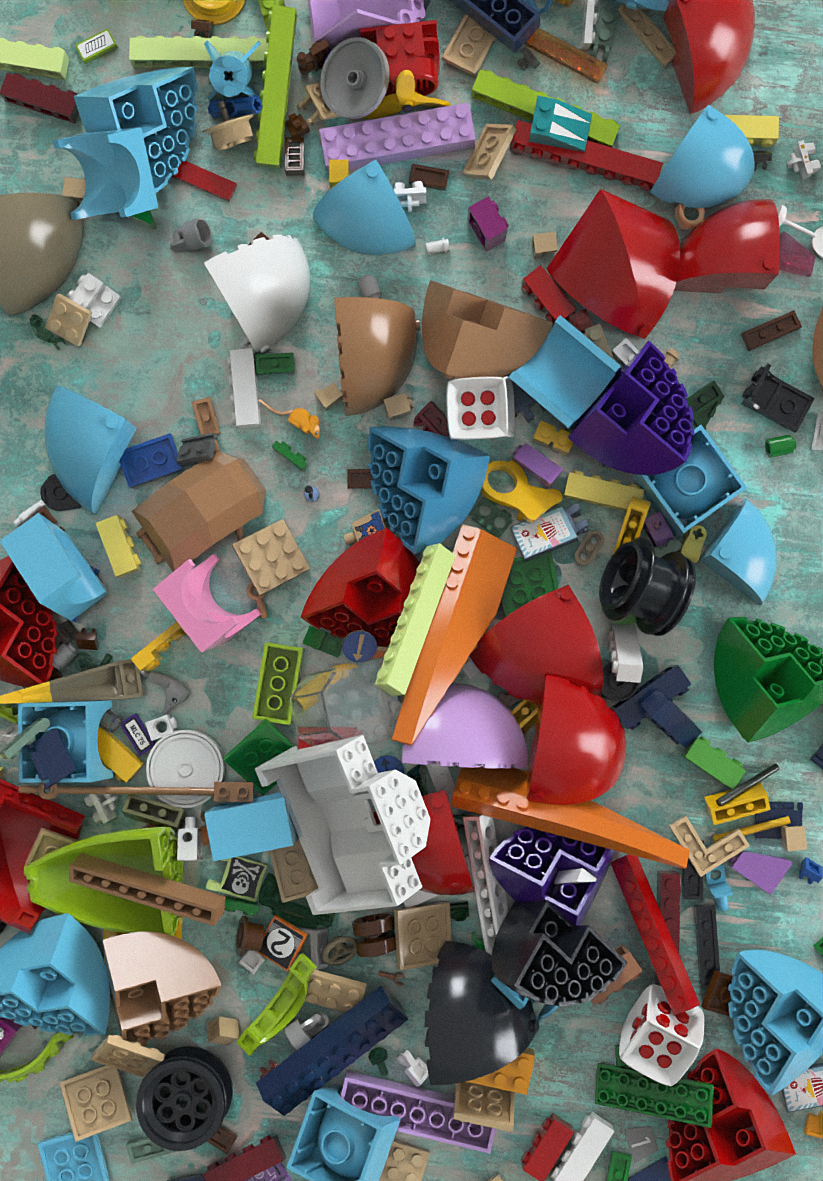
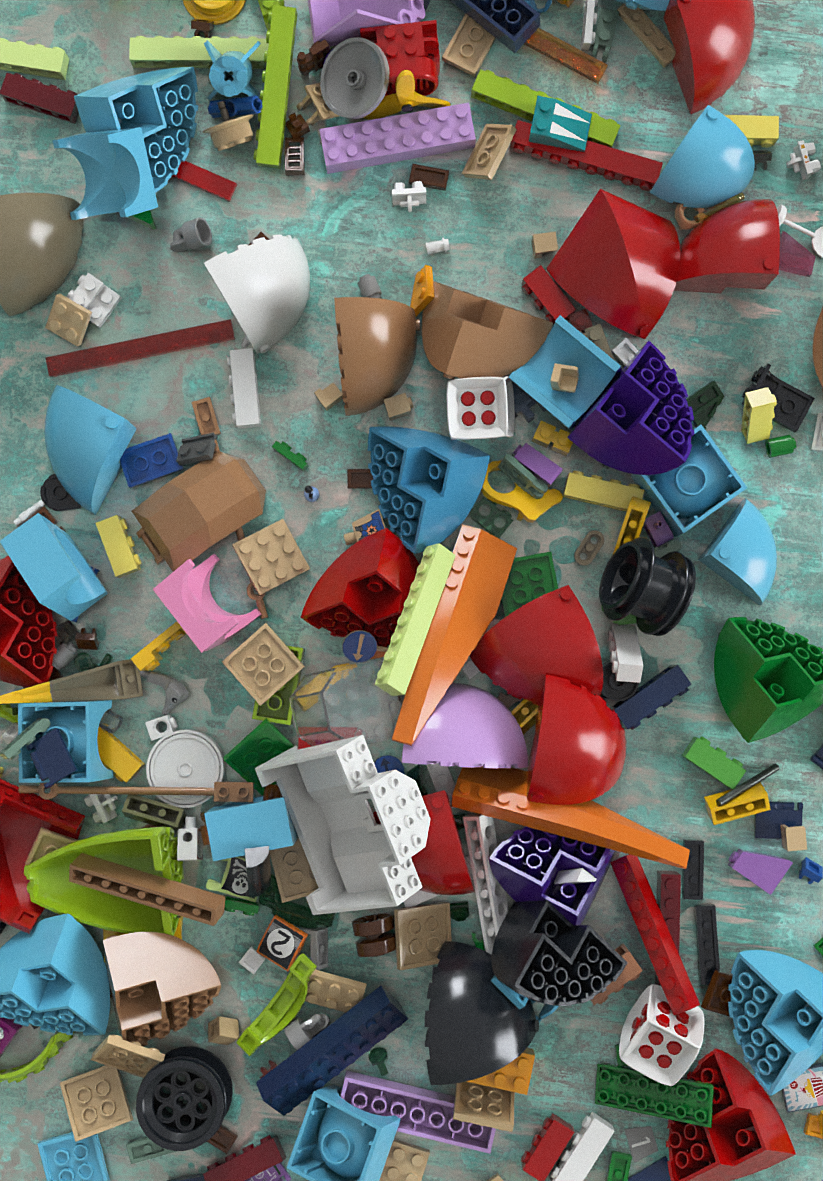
clear green arm [29,314,65,350] -> none
tan brick [62,177,86,204] -> none
tile [75,28,118,64] -> none
tile [120,713,156,756] -> none
reddish brown piece [236,916,264,956] -> none
green plate [255,353,295,375] -> none
light orange animal [258,399,320,439] -> none
green slope [302,626,344,658] -> none
medium azure brick [313,160,416,255] -> none
dark tan piece [322,936,357,966] -> none
yellow piece [329,159,350,189] -> none
nougat hand [378,971,405,987] -> none
white plate [397,1050,429,1087] -> none
dark red plate [413,401,450,437] -> none
magenta brick [467,196,509,252] -> none
tile [510,503,588,562] -> none
clear smoke tile [517,46,541,70] -> none
dark blue brick [641,688,702,748] -> none
tan pin [664,348,680,368] -> none
tan plate [668,815,750,877] -> none
light yellow piece [679,525,707,563] -> none
medium azure bracket [705,864,733,911] -> none
yellow bar [712,816,791,843] -> none
reddish brown tile [741,310,802,351] -> none
none -> clear red plate [45,319,235,377]
none -> tan plate [222,623,305,706]
none -> black brick [245,846,271,898]
none -> reddish brown tile [262,784,282,801]
none -> light orange wing [410,265,434,317]
none -> sand green hinge [498,453,548,500]
none -> tan panel [550,363,579,393]
none -> clear yellow bar [694,192,745,223]
none -> light yellow brick [741,387,777,444]

